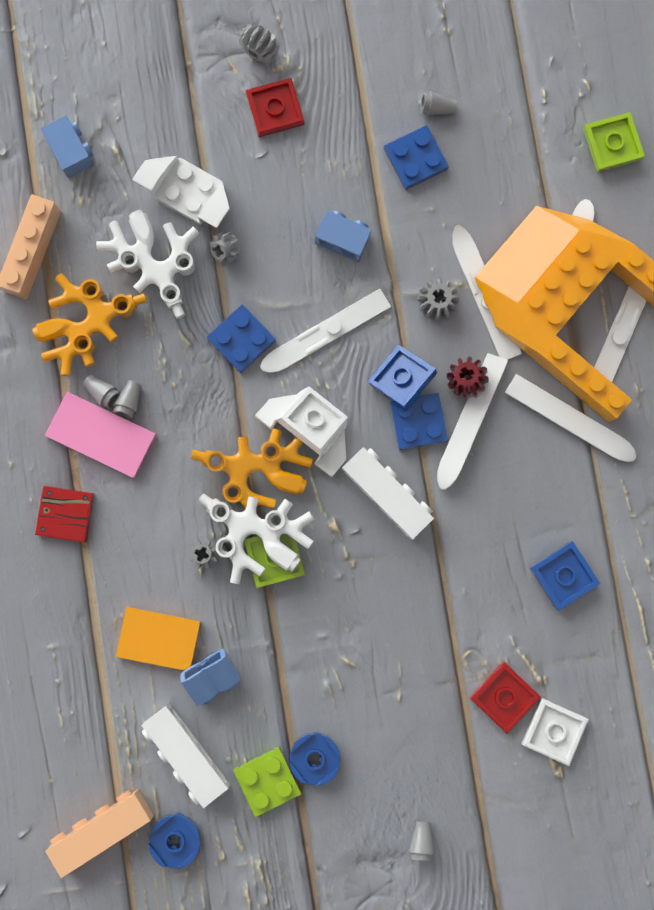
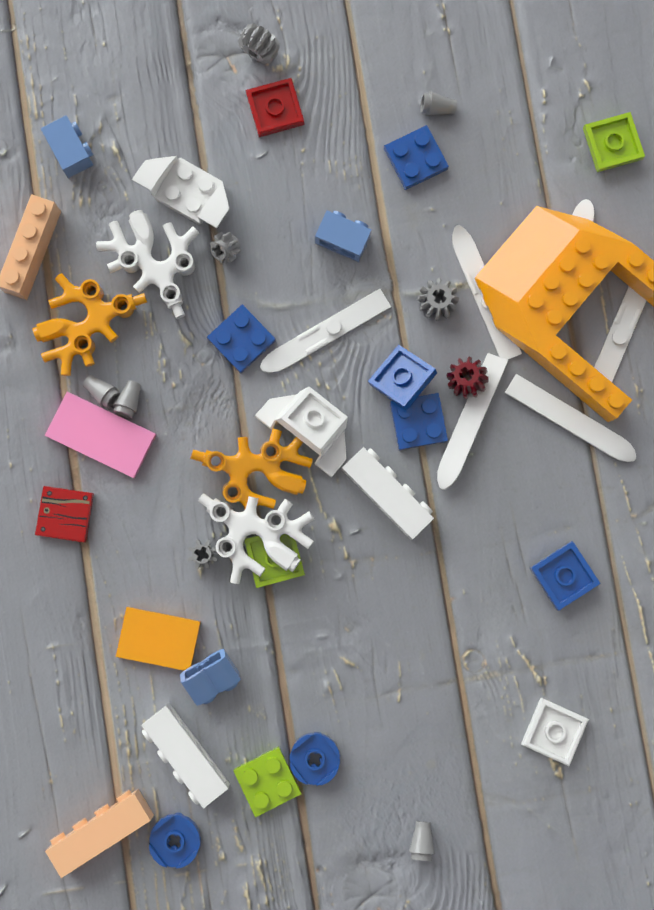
red tile [469,661,541,734] -> none

